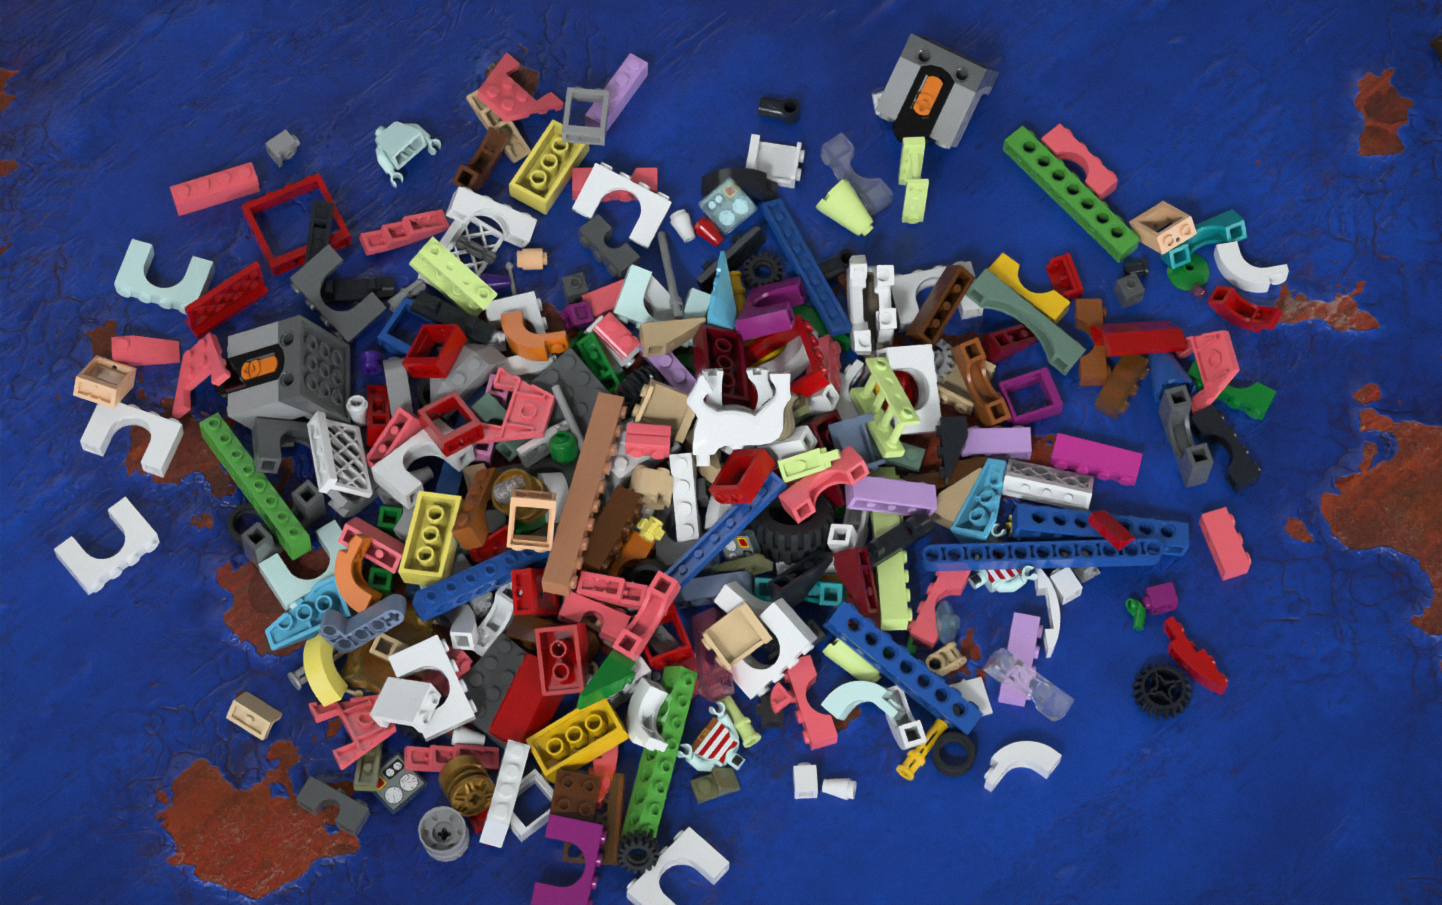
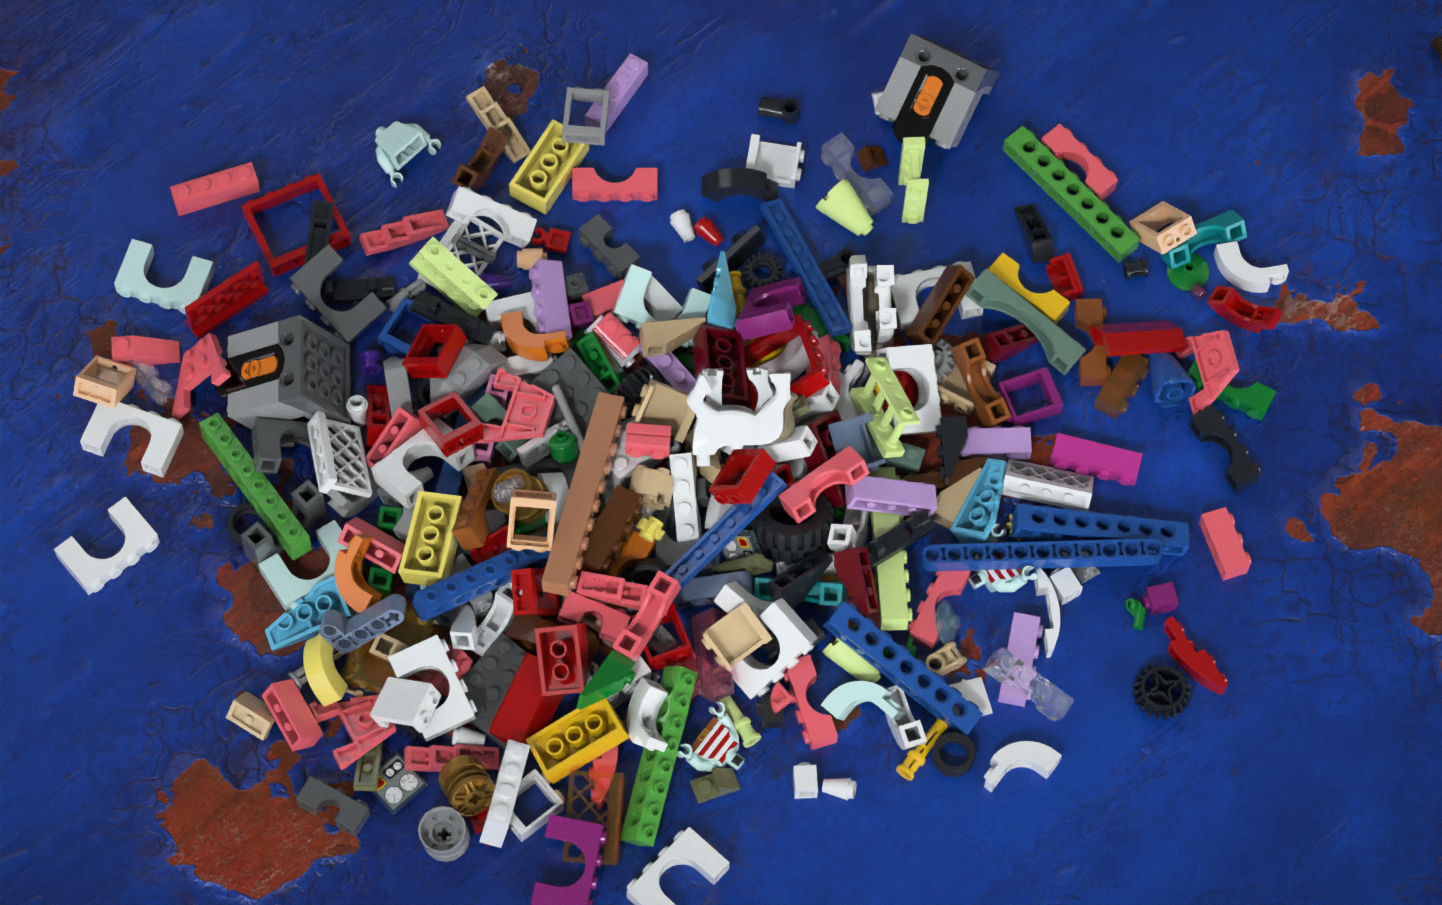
light grey brick [265,130,300,168] -> none
coral wing [476,53,564,122] -> none
light grey hinge [505,262,517,296] -> none
reddish brown hinge [549,769,601,822] -> none
white arch [572,162,672,249] -> none
black tyre [617,830,659,874] -> none
light grey bar [657,231,683,320] -> none
clear light blue tile [698,177,758,236] -> none
yellowish green hinge [778,448,841,483] -> none
red slope [1088,510,1135,551] -> none
dark grey brick [1113,273,1145,309] -> none
dark grey arch [1158,385,1214,488] -> none
none -> clear hinge [130,359,175,405]
none -> coral brick [262,679,324,751]
none -> lavender brick [529,259,572,340]
none -> red plate [532,227,571,255]
none -> reddish brown slope [857,146,888,171]
none -> black slope [1014,204,1054,264]

